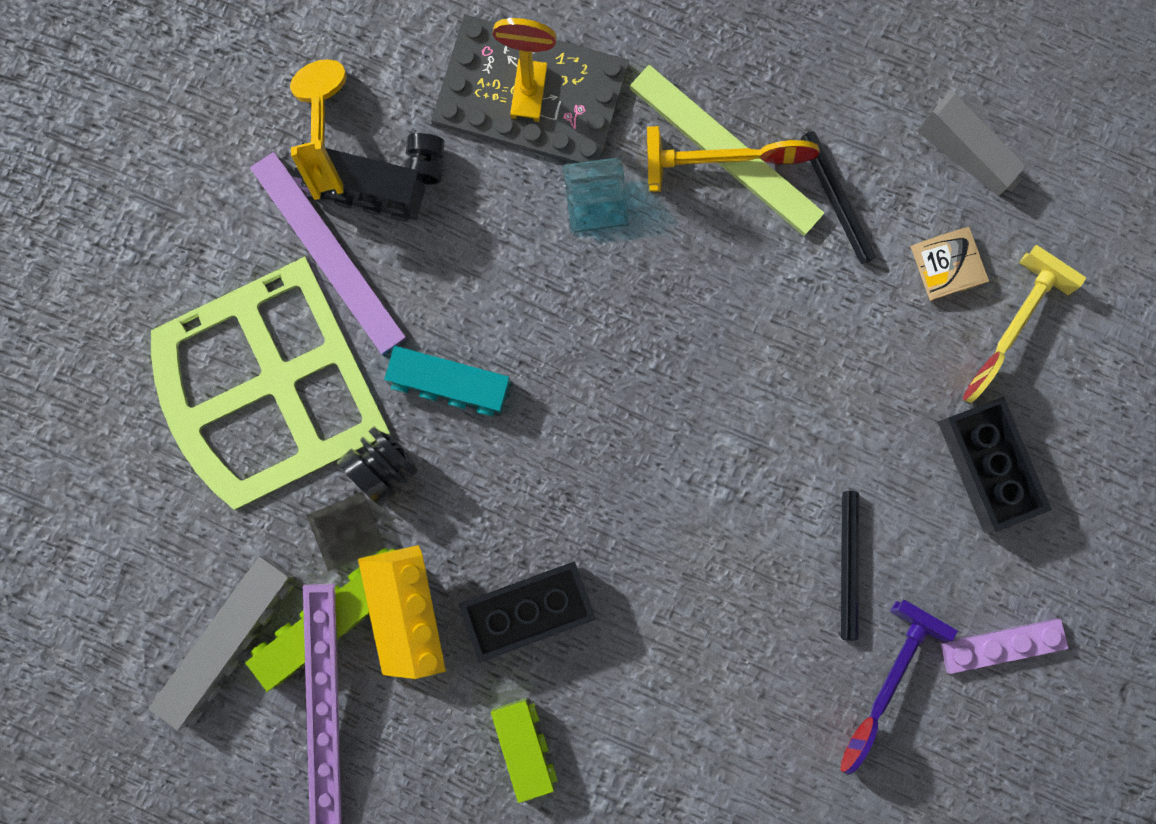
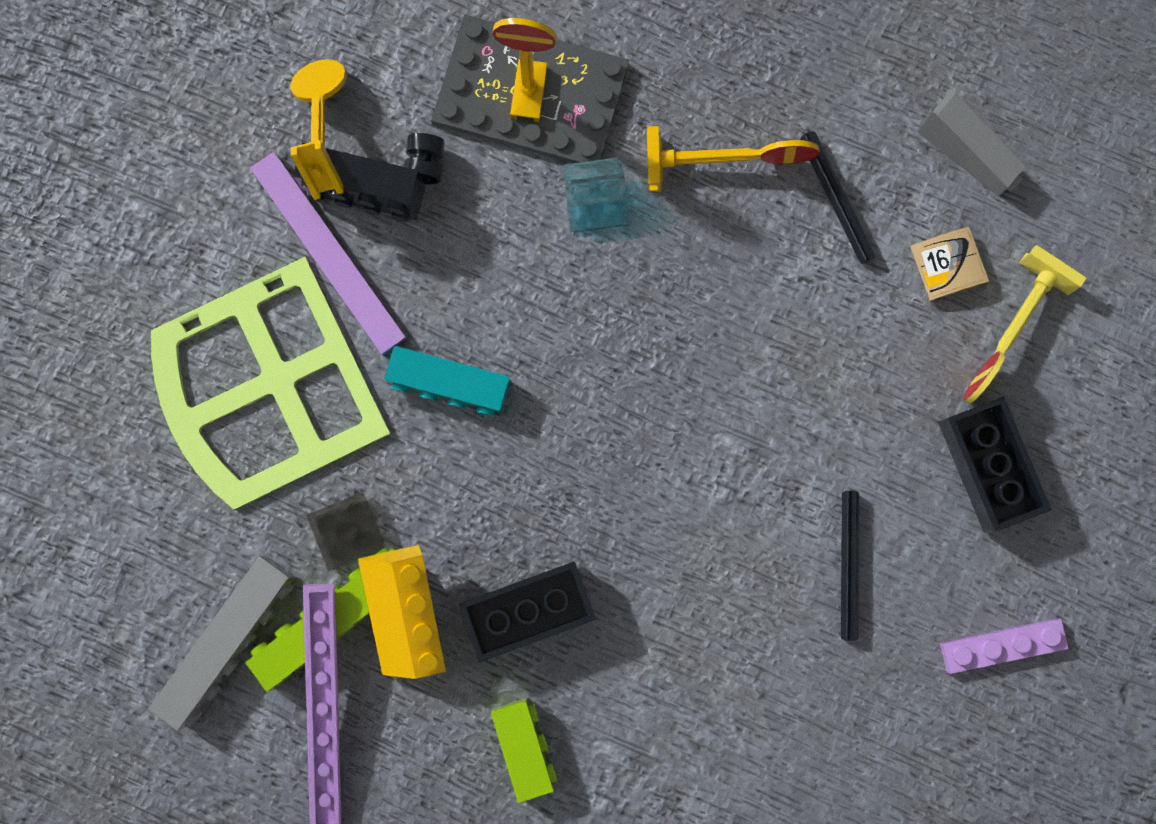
black wheel [337,426,419,507] -> none
yellowish green tile [630,65,824,236] -> none
dark purple piece [840,599,958,775] -> none

